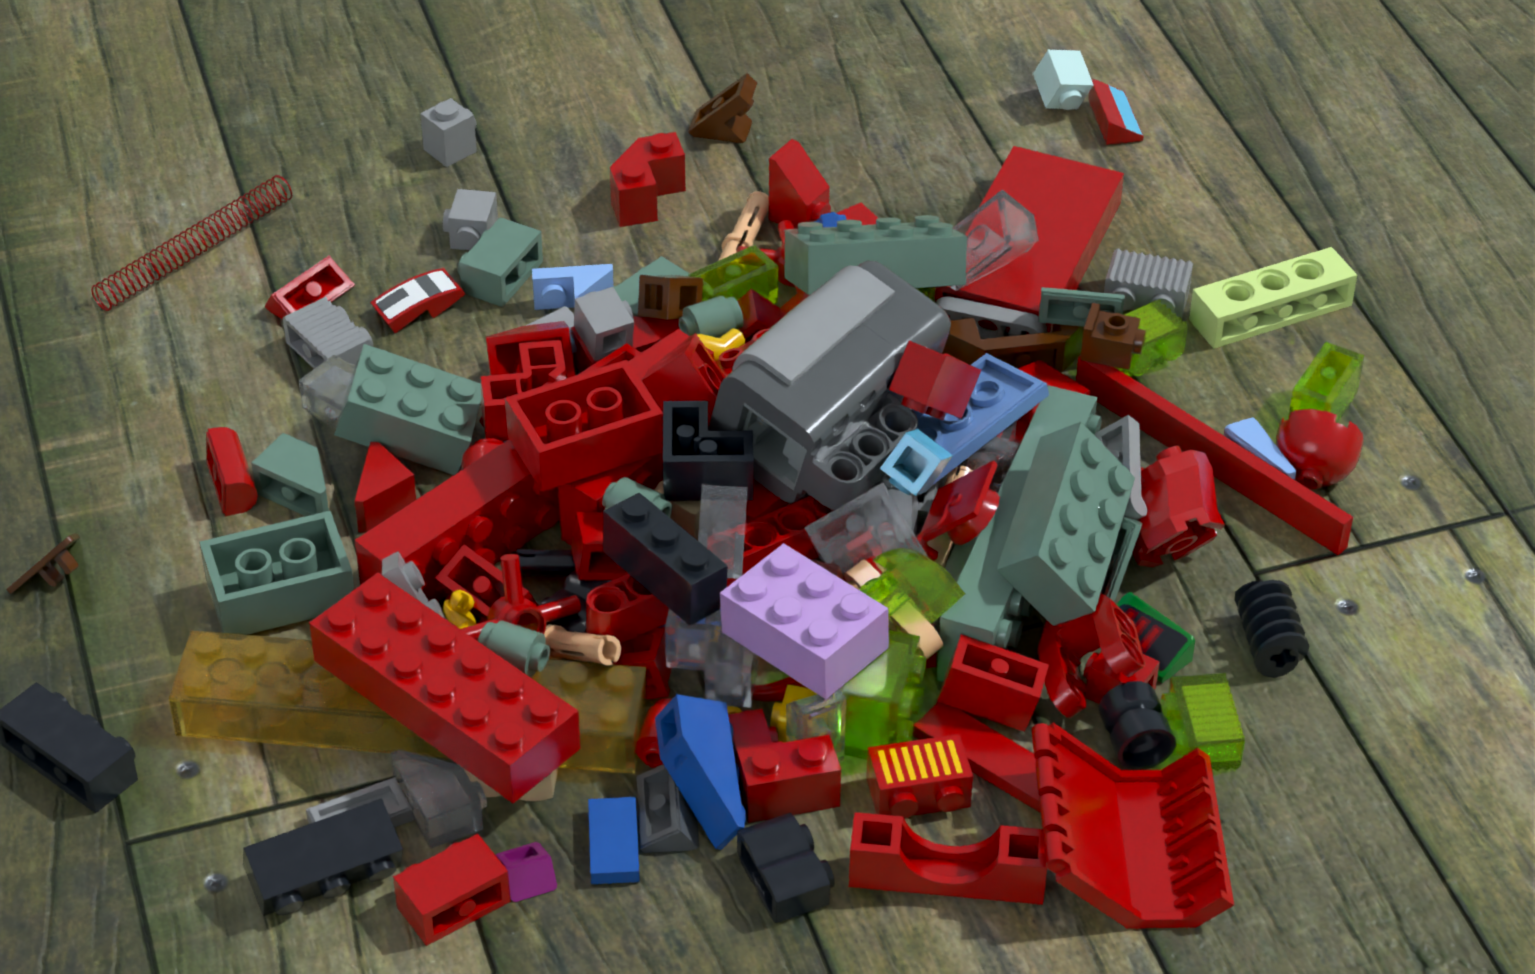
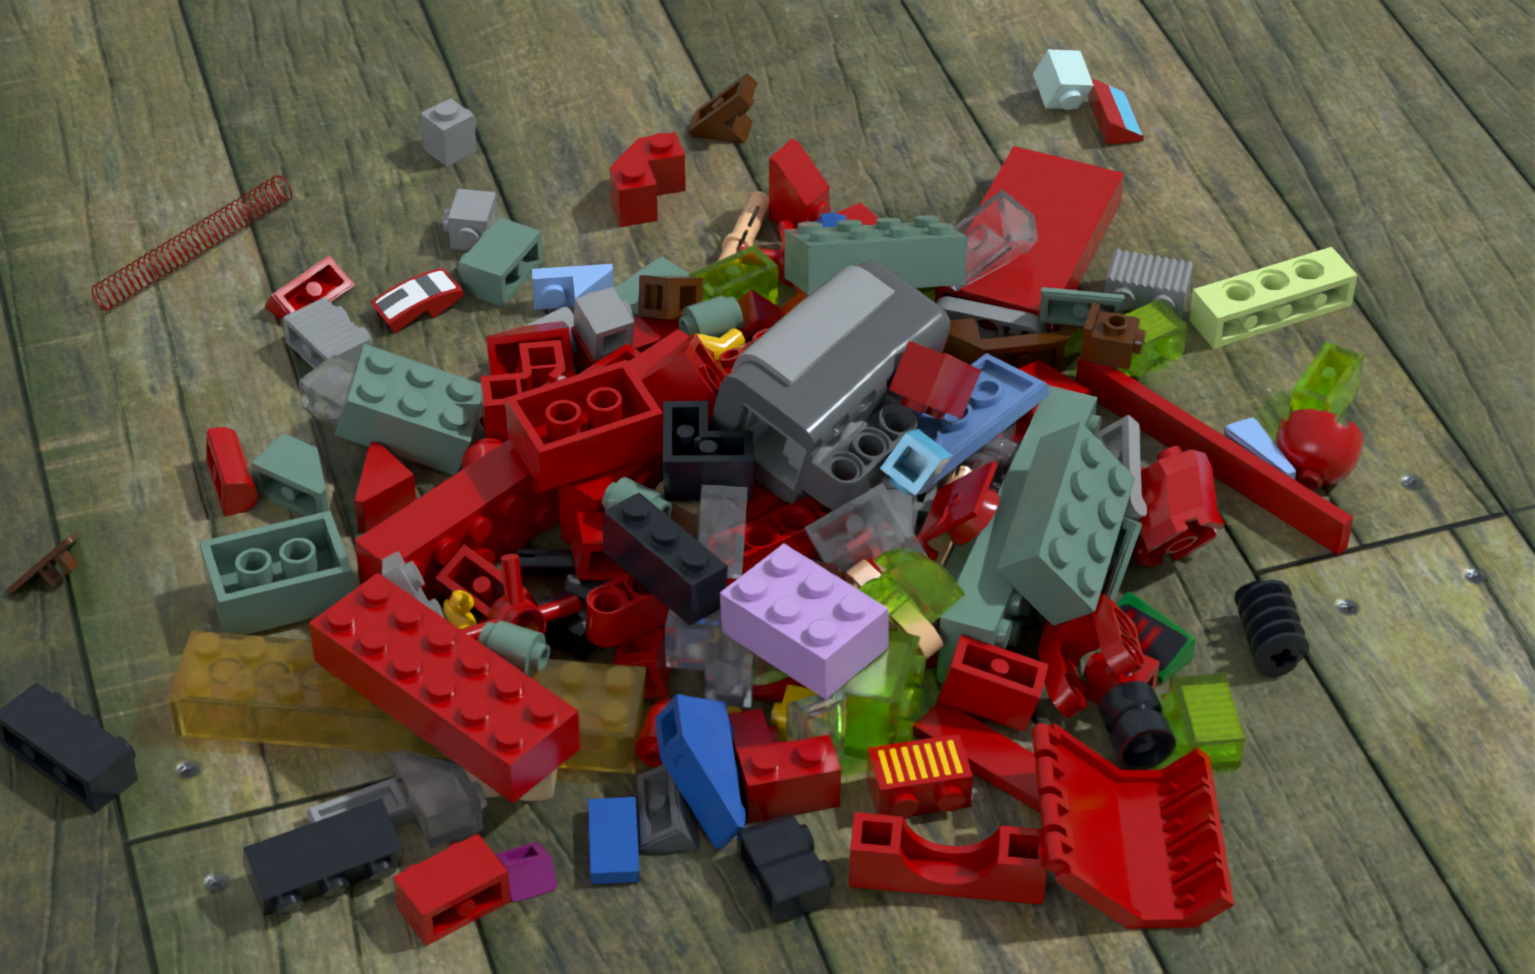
light nougat pin [544,624,621,665] -> none

